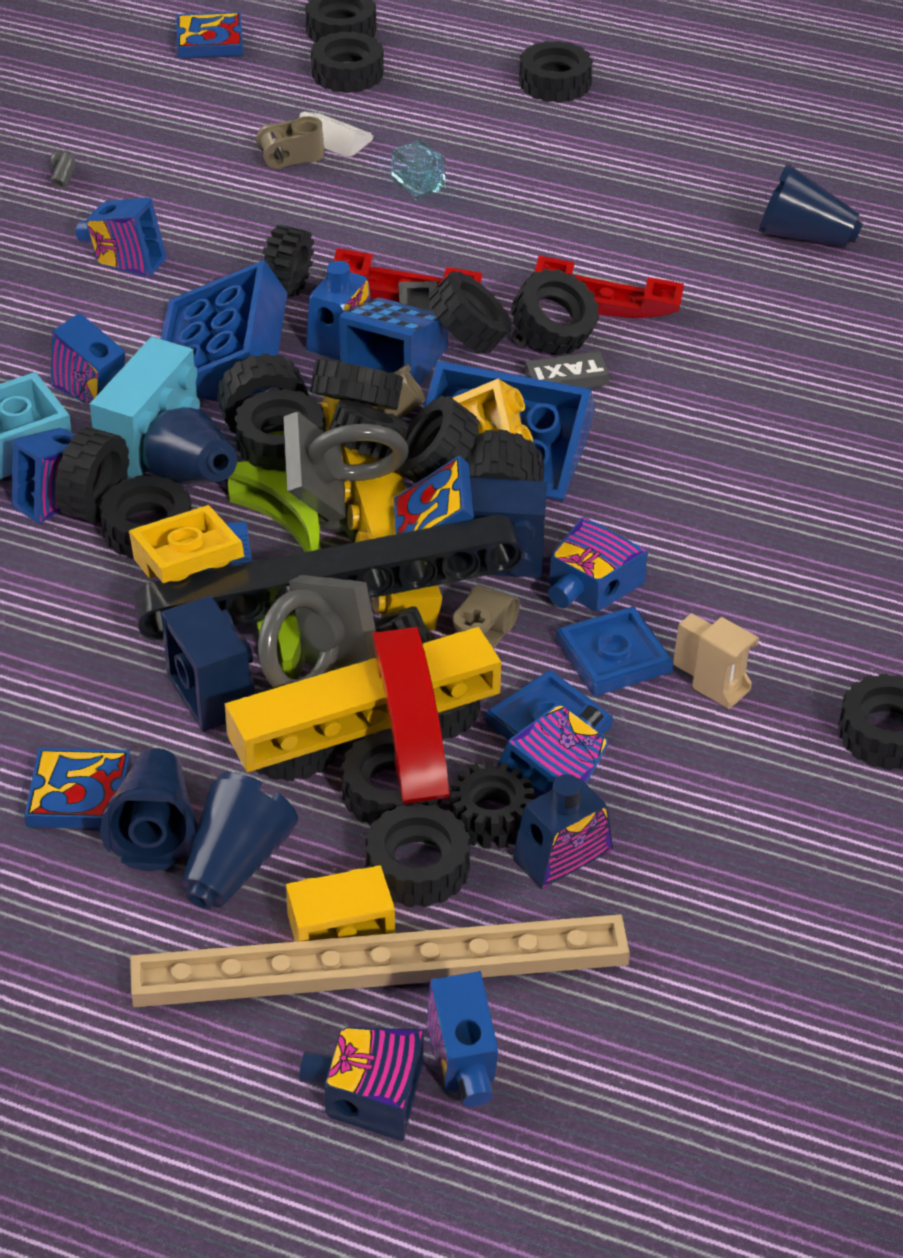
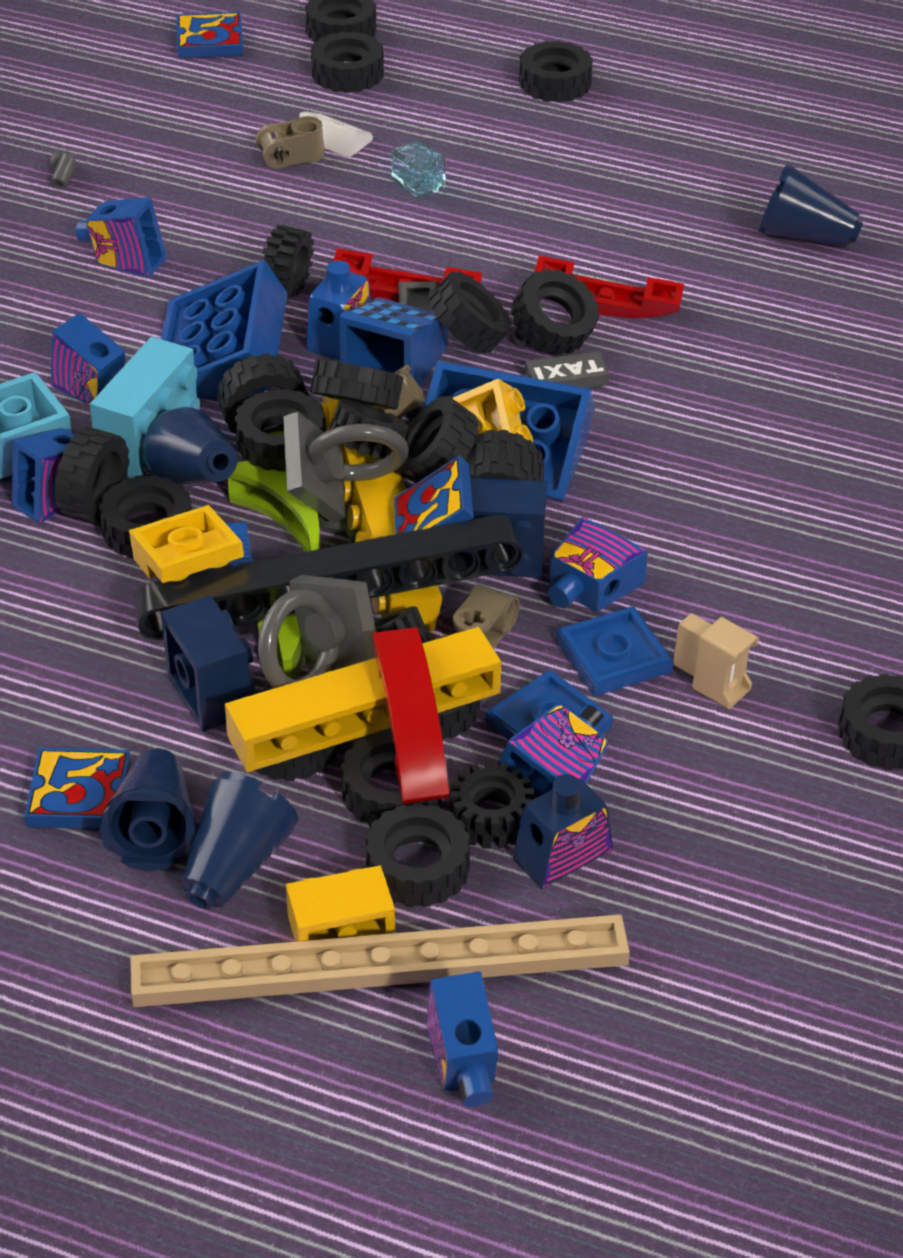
dark blue torso [299,1027,424,1141] -> none

